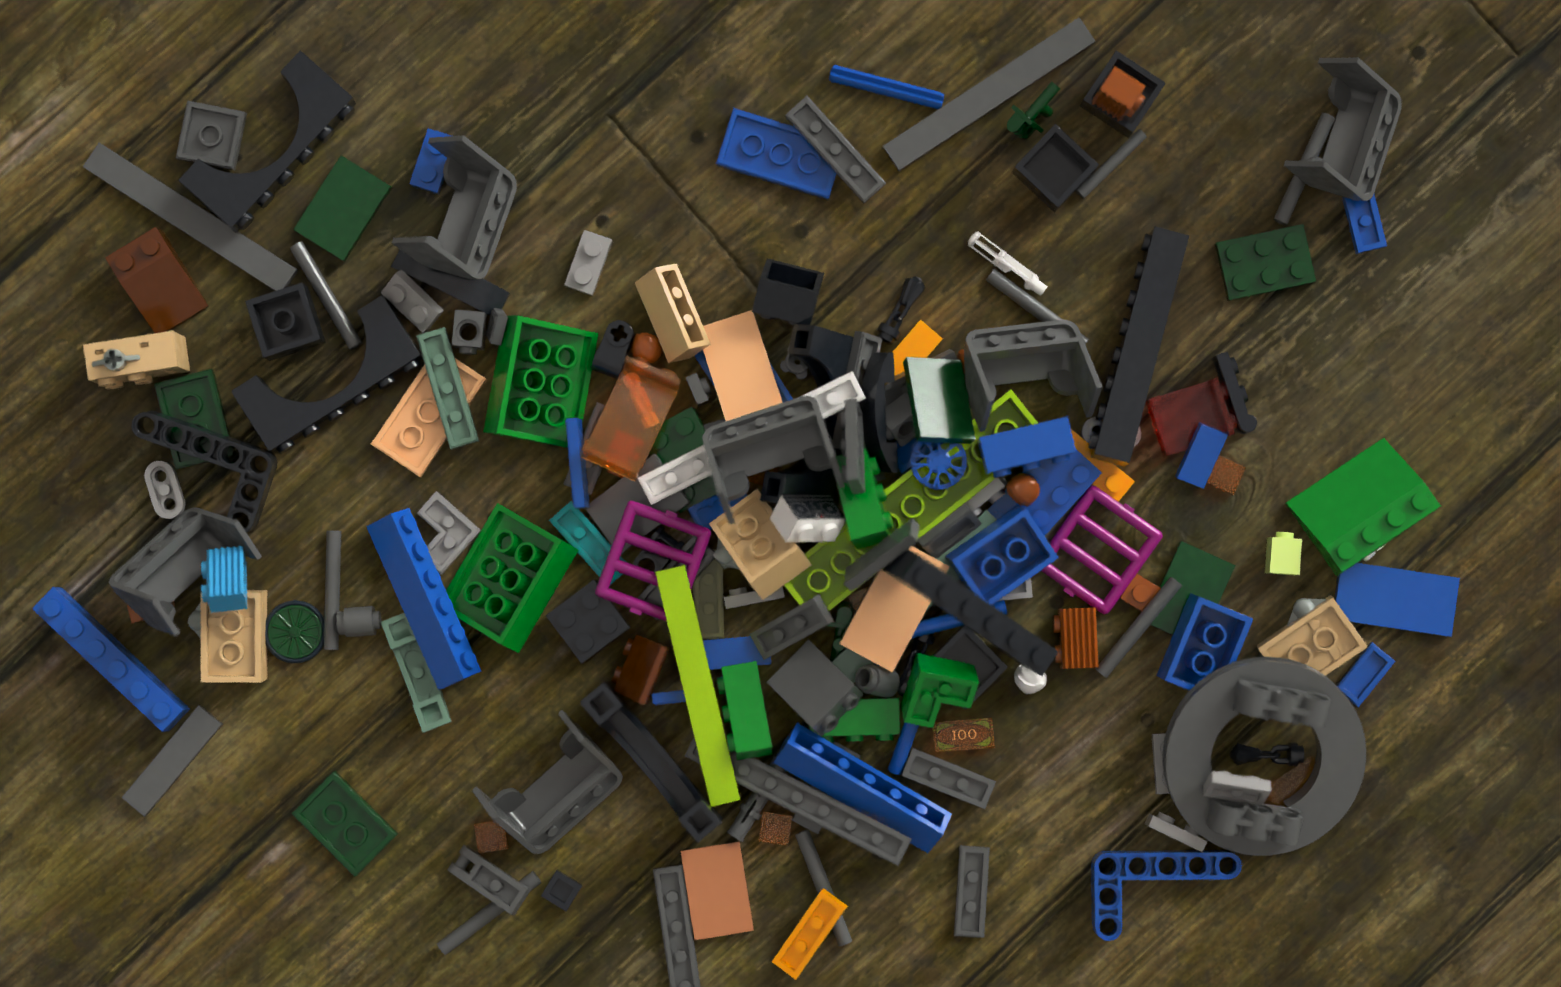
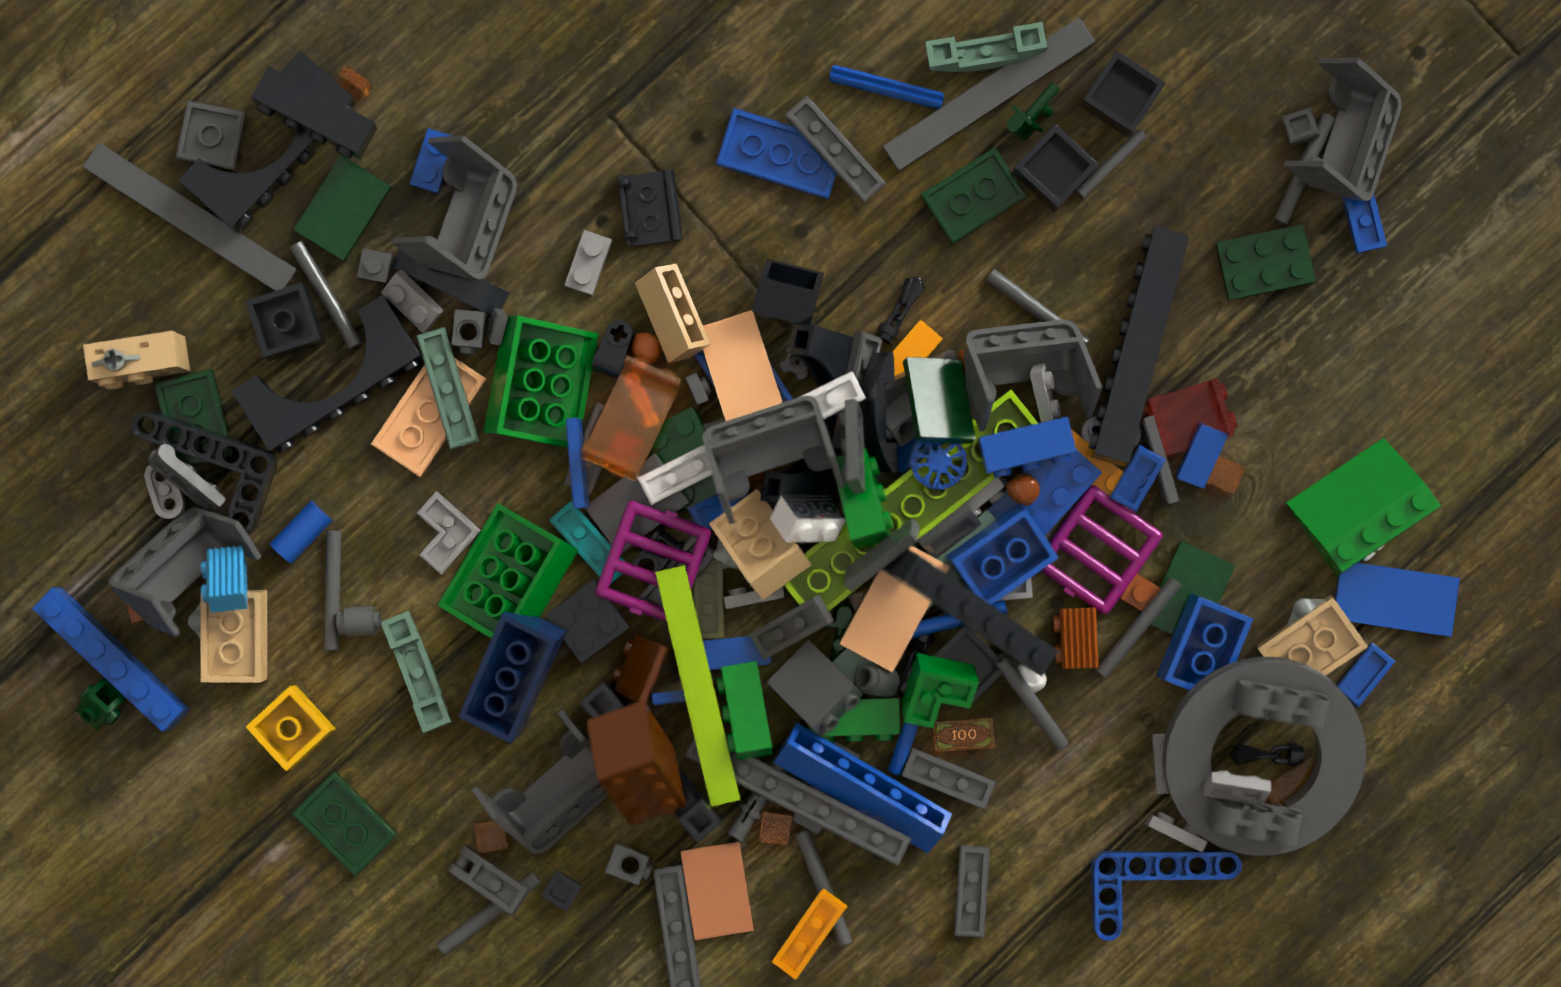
reddish brown slope [105,227,209,333] -> none
dark grey tile [122,705,223,817] -> none
dark green wheel [265,600,324,663] -> none
blue brick [366,508,481,690] -> none
white piece [968,232,1047,296] -> none
dark orange brick [1092,67,1145,121] -> none
black plate [1212,351,1257,434] -> none
yellowish green brick [1265,532,1302,575] -> none
none -> dark green brick [75,678,127,731]
none -> dark grey plate [148,444,226,512]
none -> yellow brick [246,685,336,771]
none -> black brick [251,66,377,160]
none -> blue brick [269,500,333,564]
none -> clear orange tile [338,66,373,96]
none -> dark grey plate [357,248,393,284]
none -> dark blue slope [458,612,566,744]
none -> reddish brown container [587,701,686,826]
none -> dark grey brick [605,842,653,885]
none -> black piece [617,169,683,247]
none -> dark green tile [920,147,1027,245]
none -> sand green slope [925,22,1047,72]
none -> dark grey piece [994,653,1068,750]
none -> light grey plate [1030,363,1061,423]
none -> blue plate [1110,445,1165,512]
none -> dark grey tile [1139,415,1179,505]
none -> dark grey tile [1282,107,1320,146]

